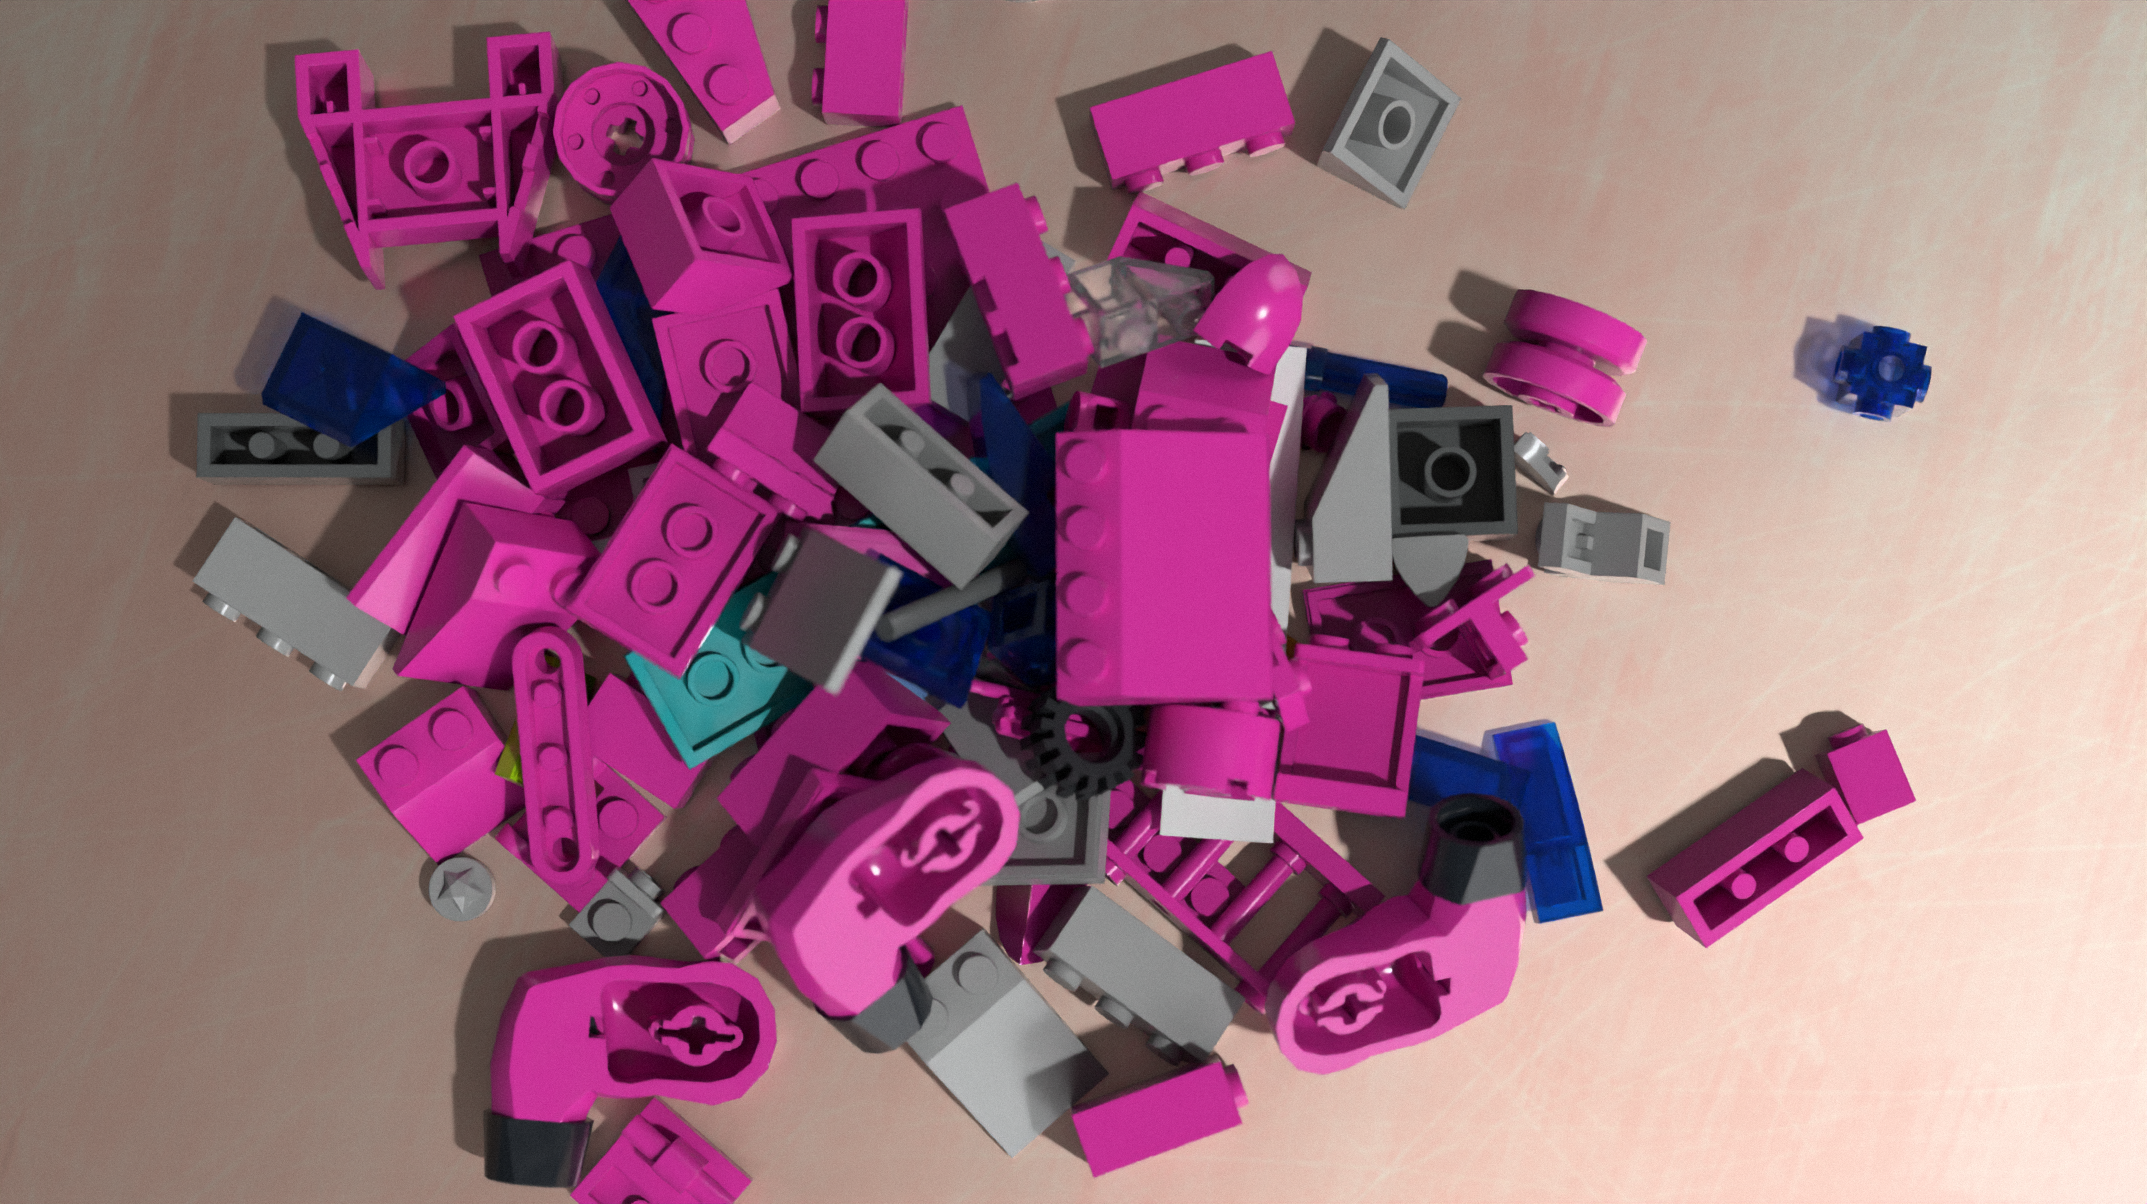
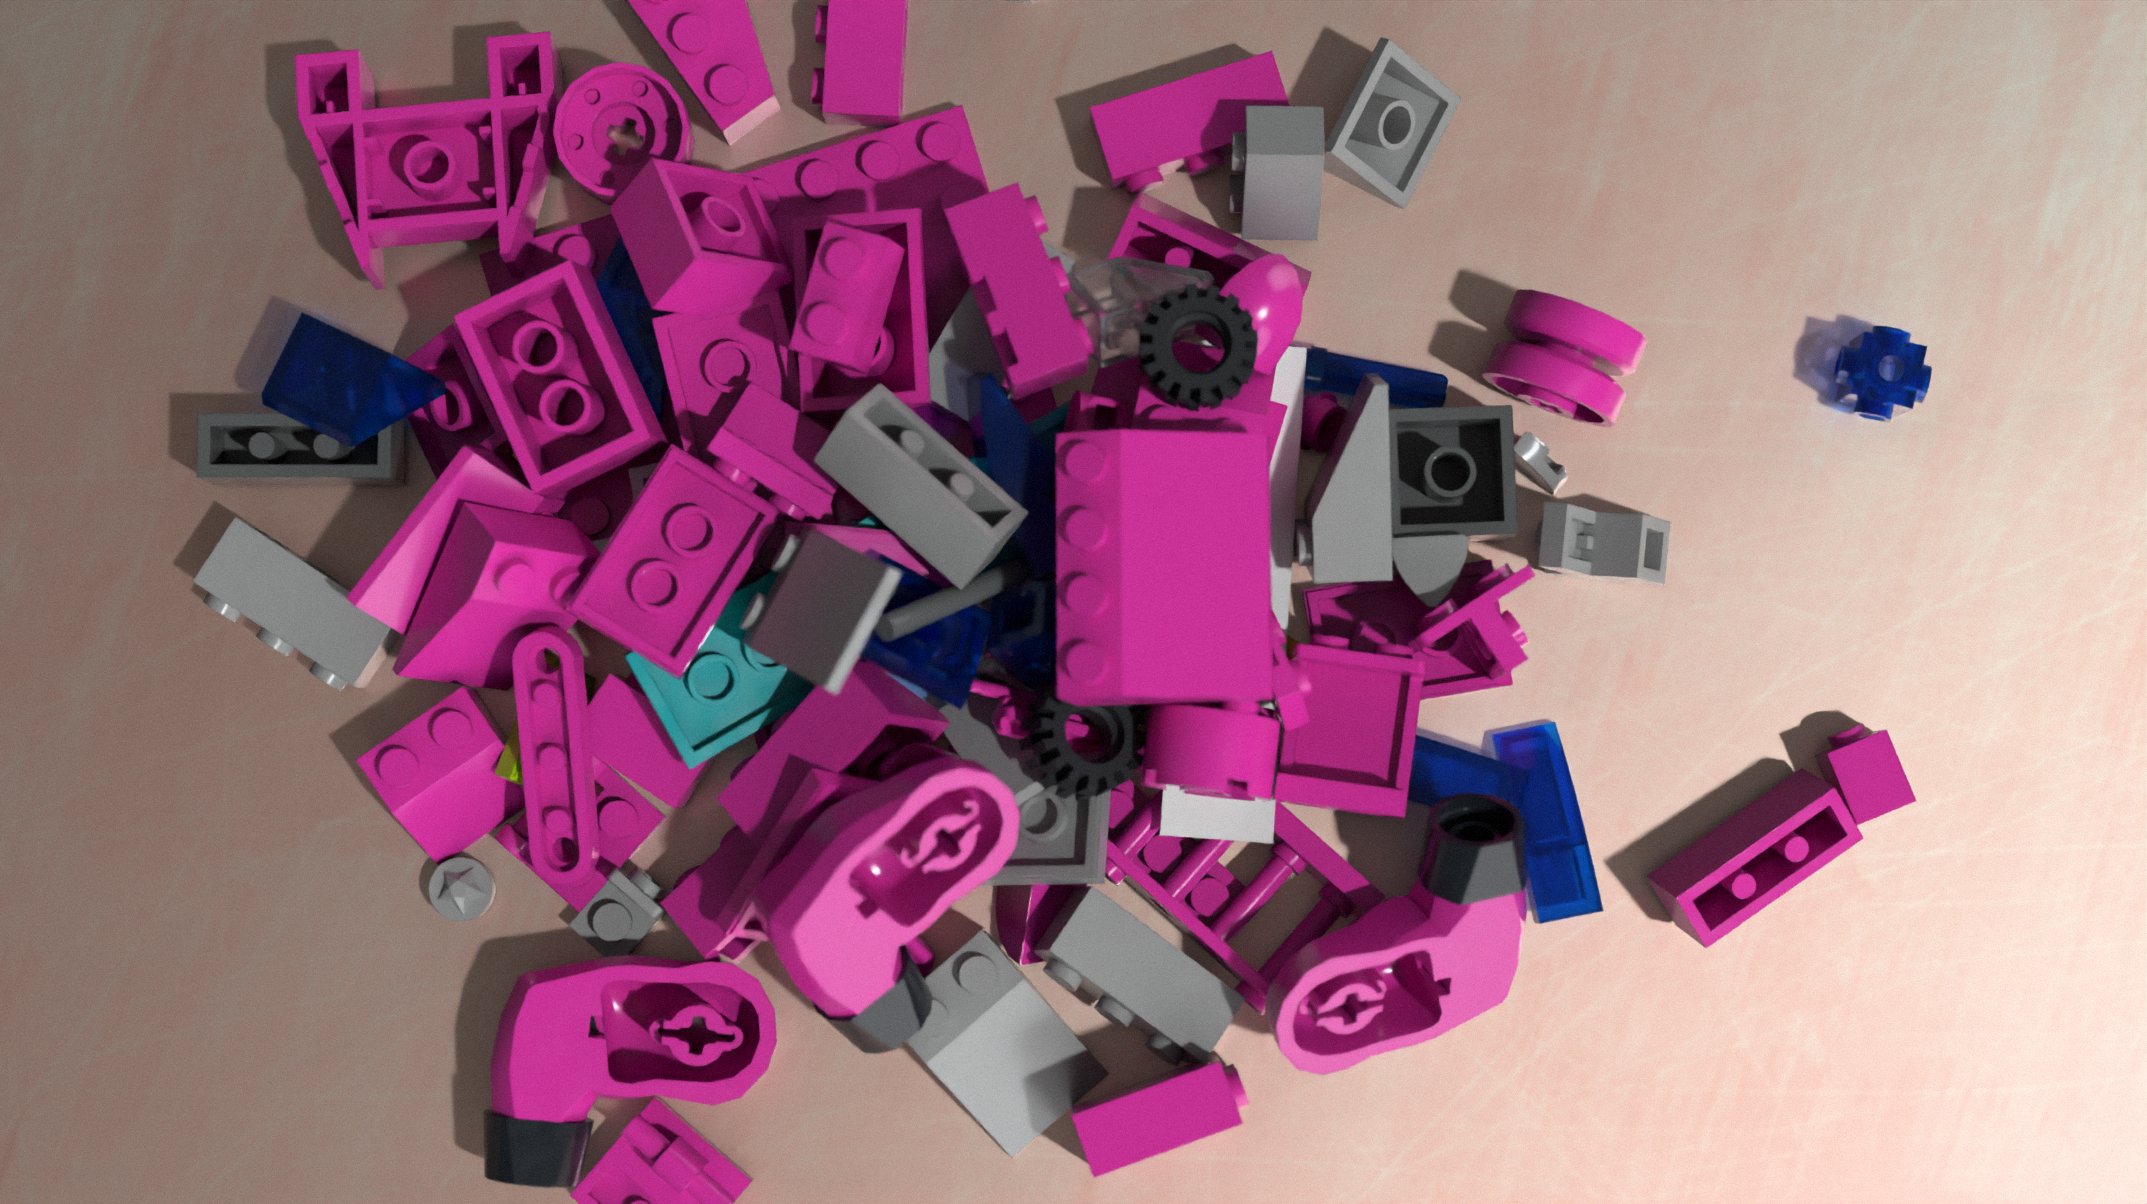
none -> dark pink brick [789,221,905,375]
none -> black tyre [1138,284,1258,411]
none -> light grey brick [1229,106,1325,240]

